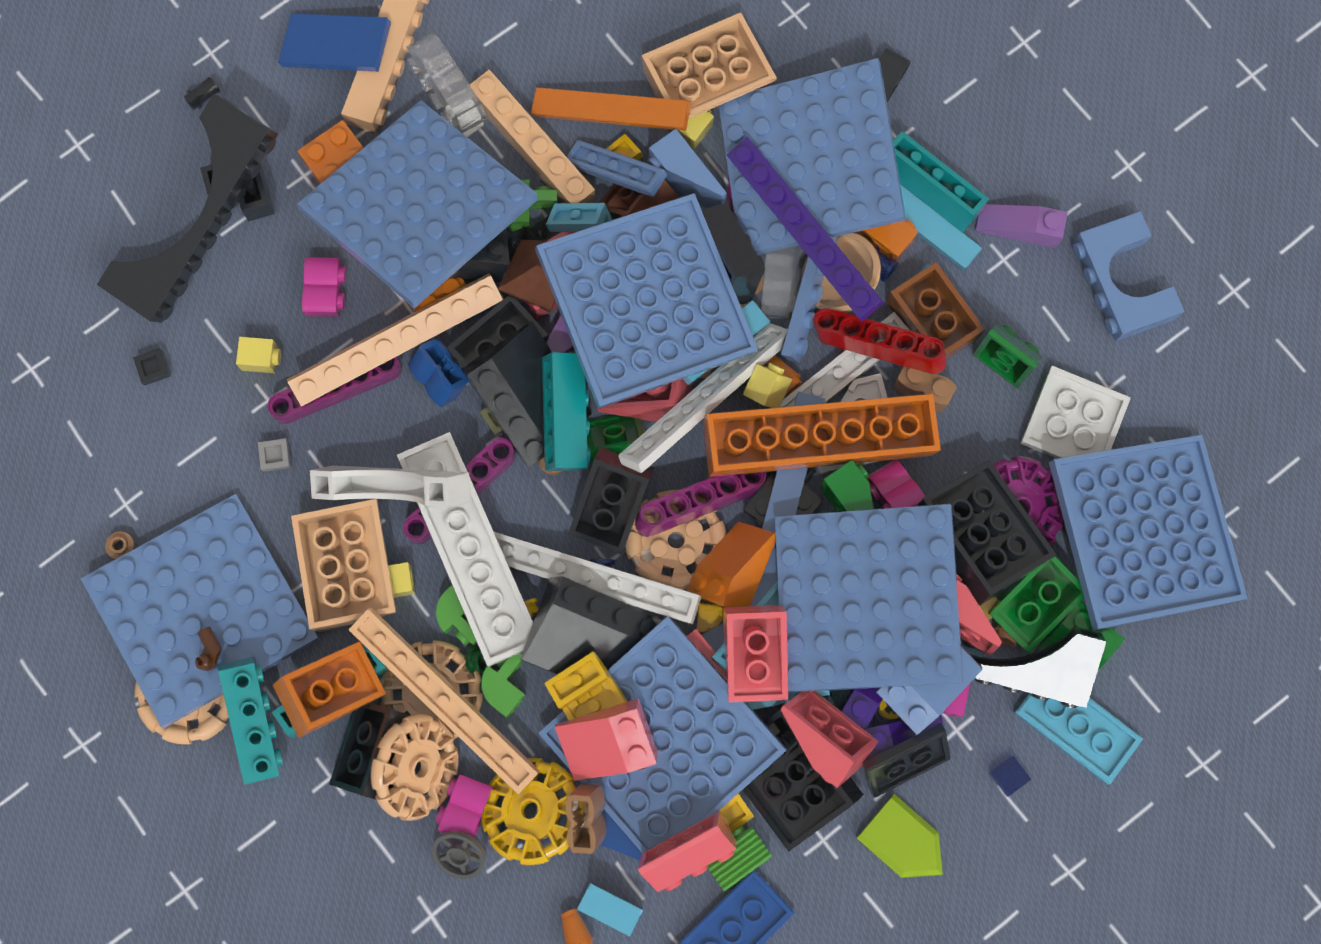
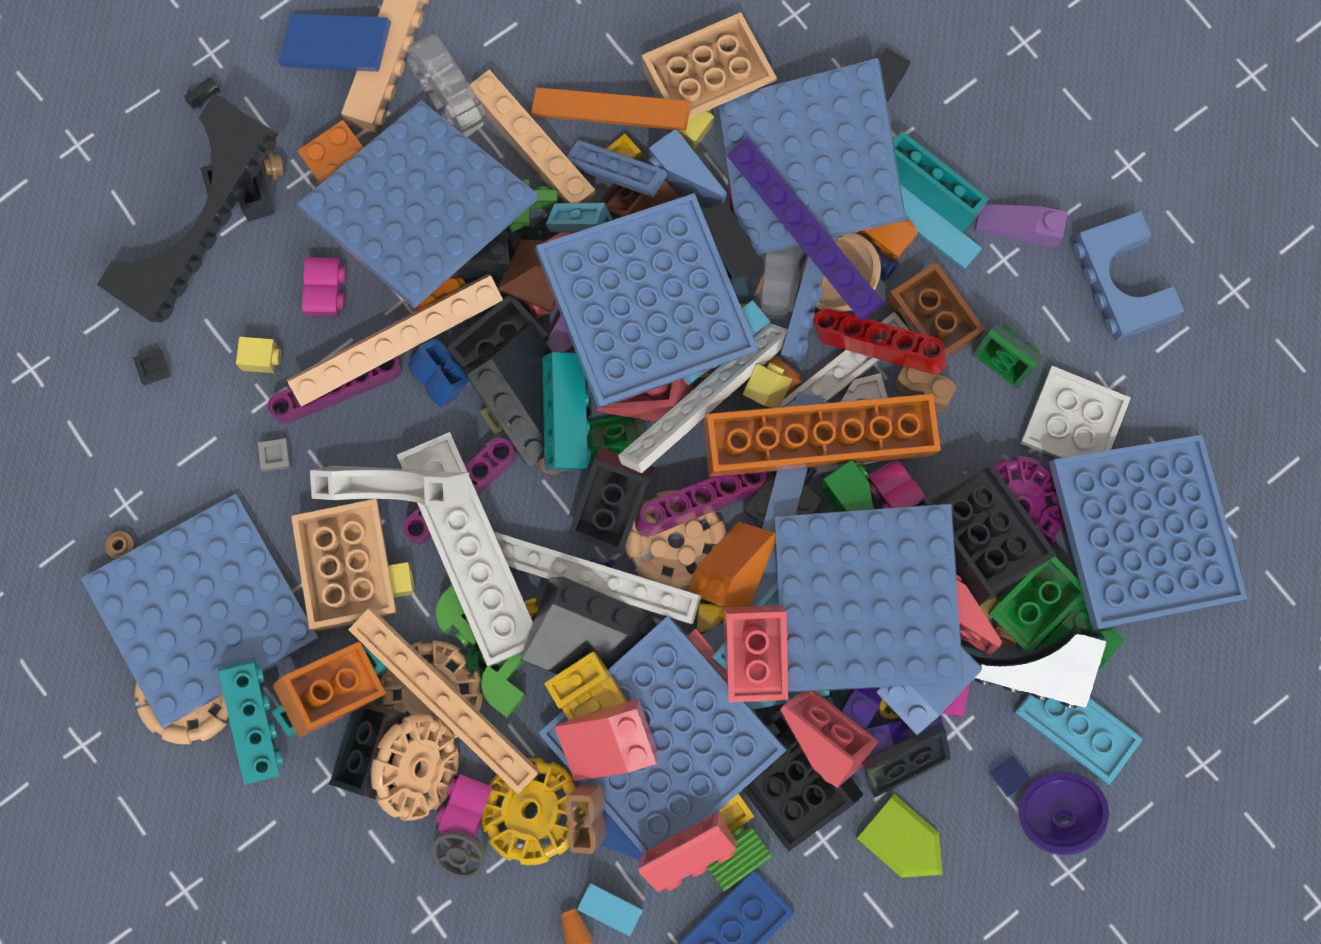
reddish brown arm [195,627,222,671] -> none
none -> medium nougat plate [263,152,283,180]
none -> dark purple dish [1019,772,1109,855]

